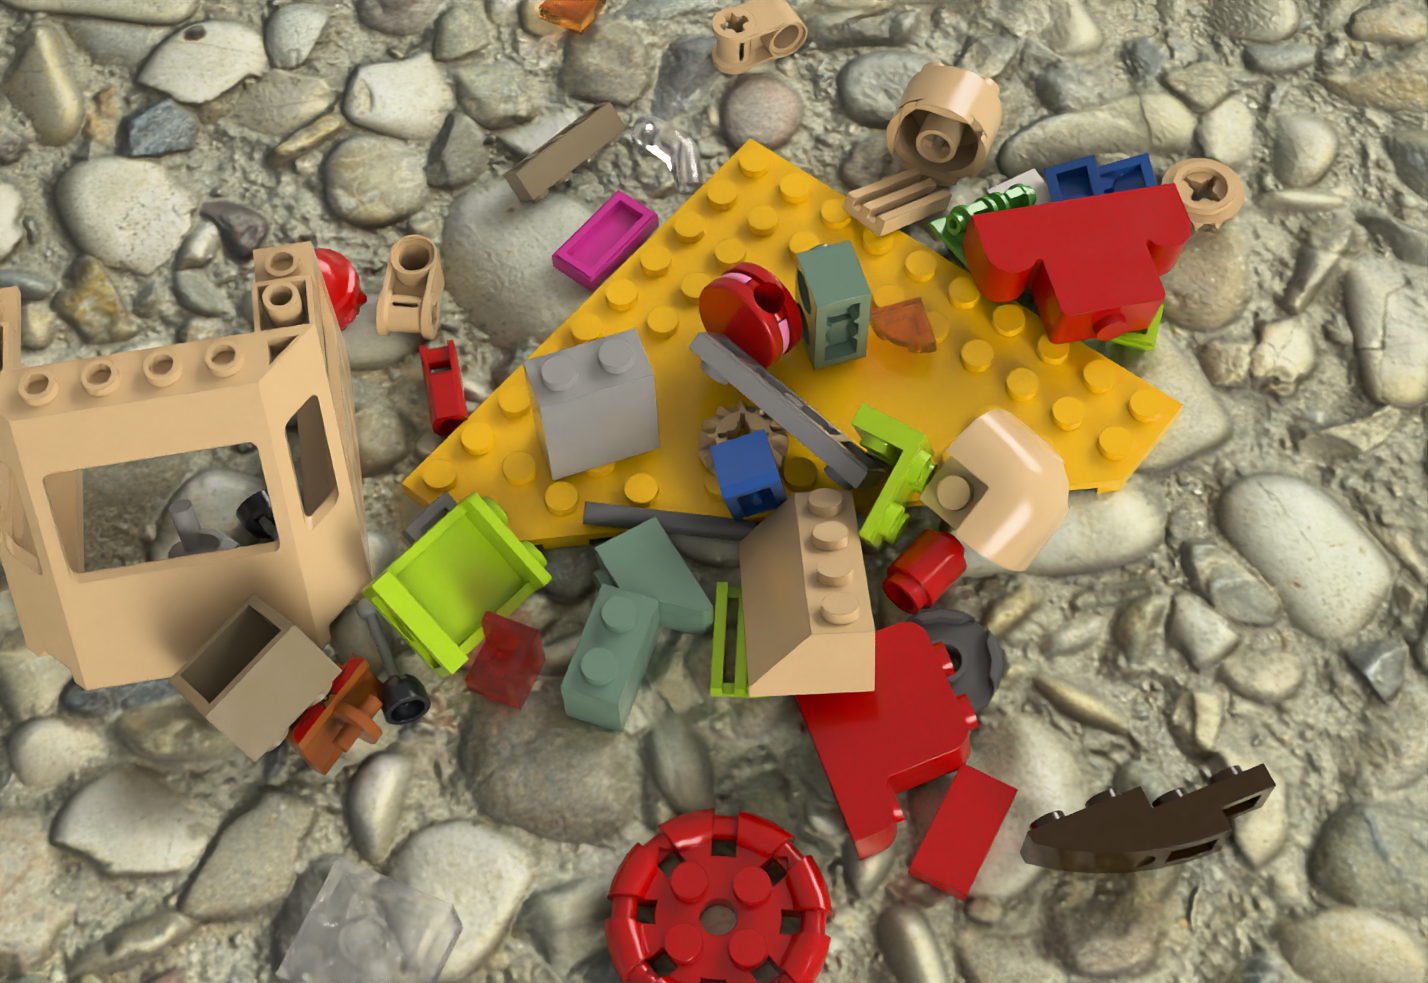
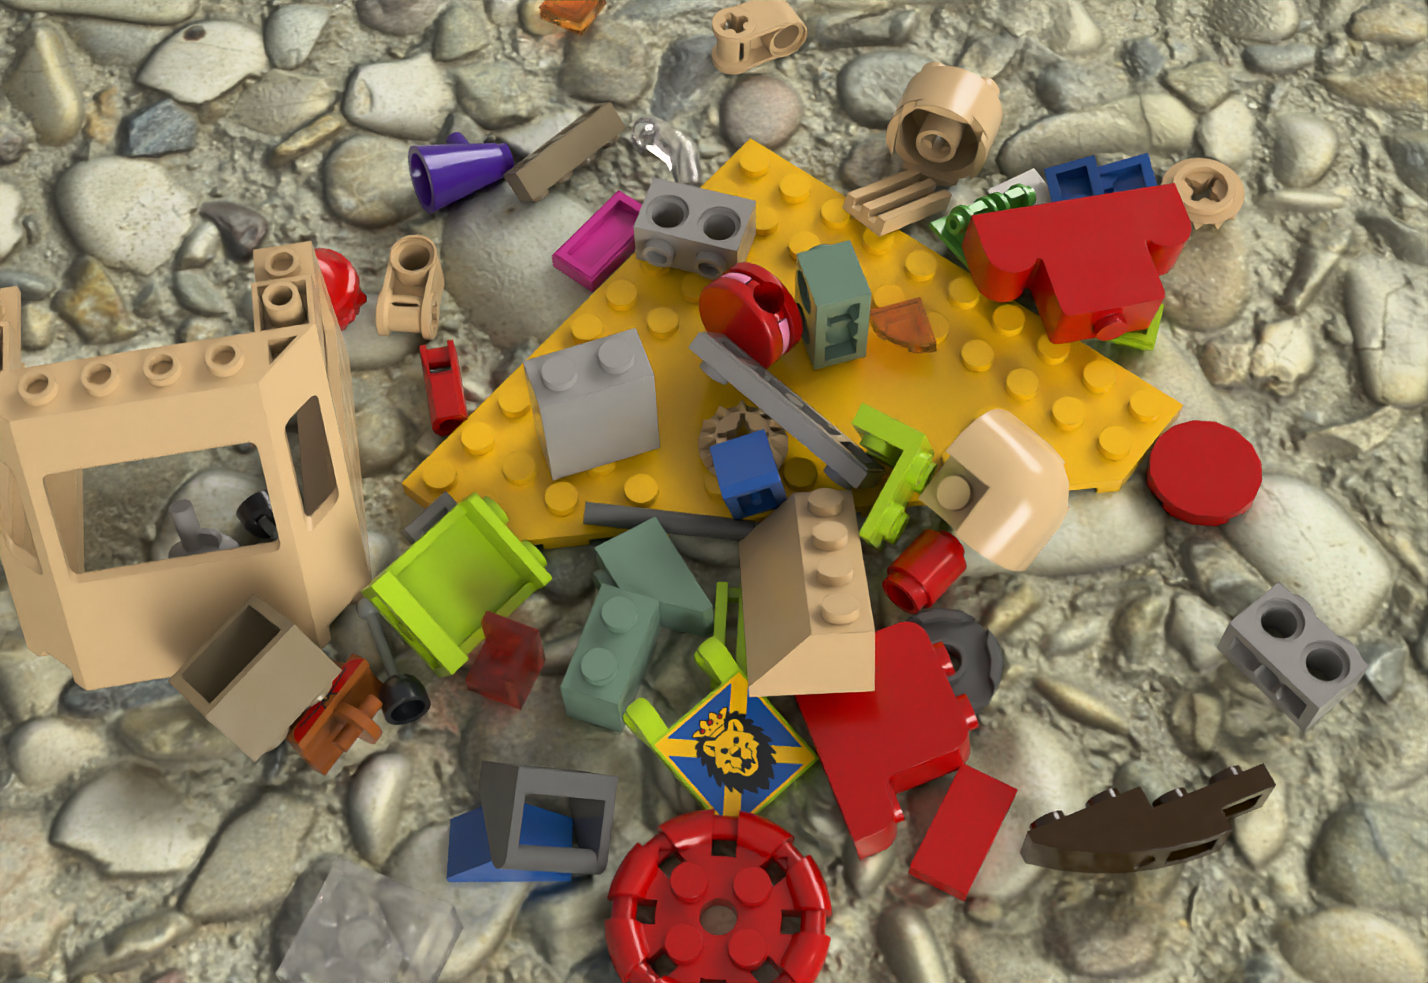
none -> dark purple piece [408,132,514,214]
none -> blue slope [446,803,574,882]
none -> dark grey tile [478,761,618,875]
none -> flag [622,637,819,816]
none -> light grey brick [633,177,756,280]
none -> red tile [1147,420,1262,526]
none -> light grey brick [1217,582,1369,732]

